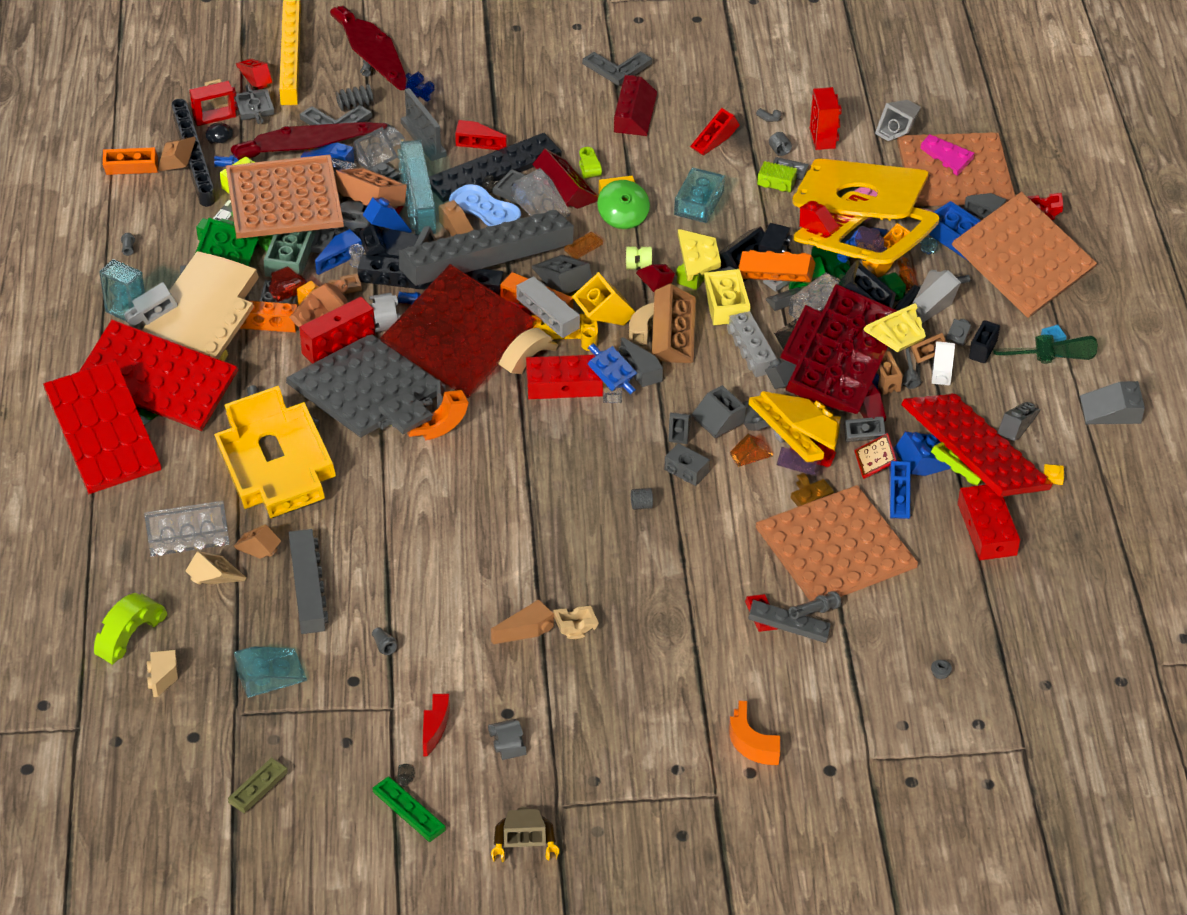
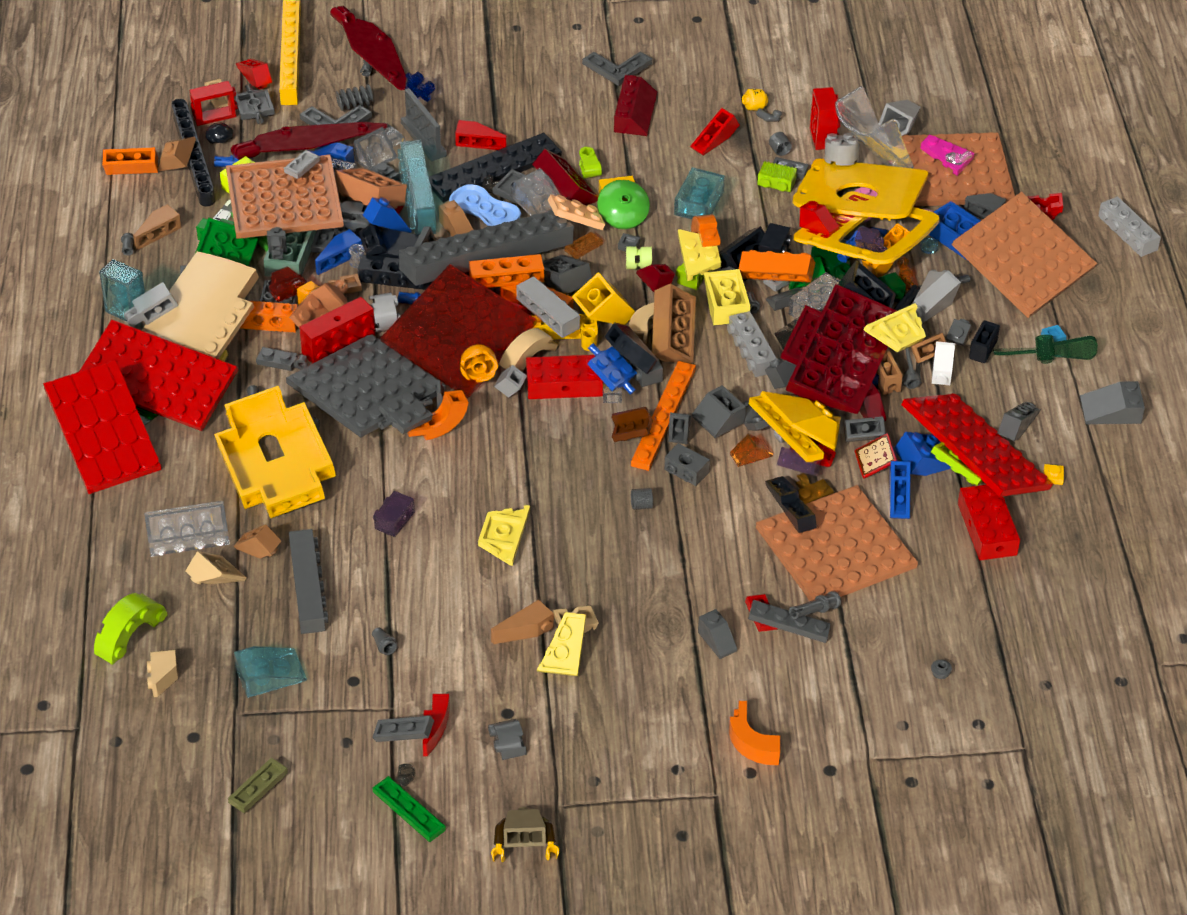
none -> medium nougat slope [133,204,181,250]
none -> dark grey plate [256,347,308,371]
none -> dark grey hips [267,227,287,259]
none -> light grey plate [284,150,320,179]
none -> dark grey plate [372,716,434,742]
none -> clear purple brick [373,491,415,537]
none -> light orange cylinder [460,344,498,382]
none -> orange brick [469,254,544,289]
none -> light yellow wing [478,505,530,566]
none -> light grey brick [494,365,527,397]
none -> light yellow wing [537,612,586,676]
none -> light nougat plate [548,194,605,230]
none -> black slope [604,322,658,374]
none -> reddish brown bracket [611,407,653,442]
none -> dark grey plate [618,233,640,251]
none -> orange plate [631,361,696,471]
none -> orange arch [691,214,720,247]
none -> dark grey slope [698,609,737,659]
none -> yellow head [742,89,768,111]
none -> dark grey pin [746,291,760,314]
none -> black slope [765,476,817,533]
none -> light grey brick [824,133,860,166]
none -> clear windscreen [835,86,914,169]
none -> clear arm [945,151,972,165]
none -> light grey brick [1098,196,1161,257]

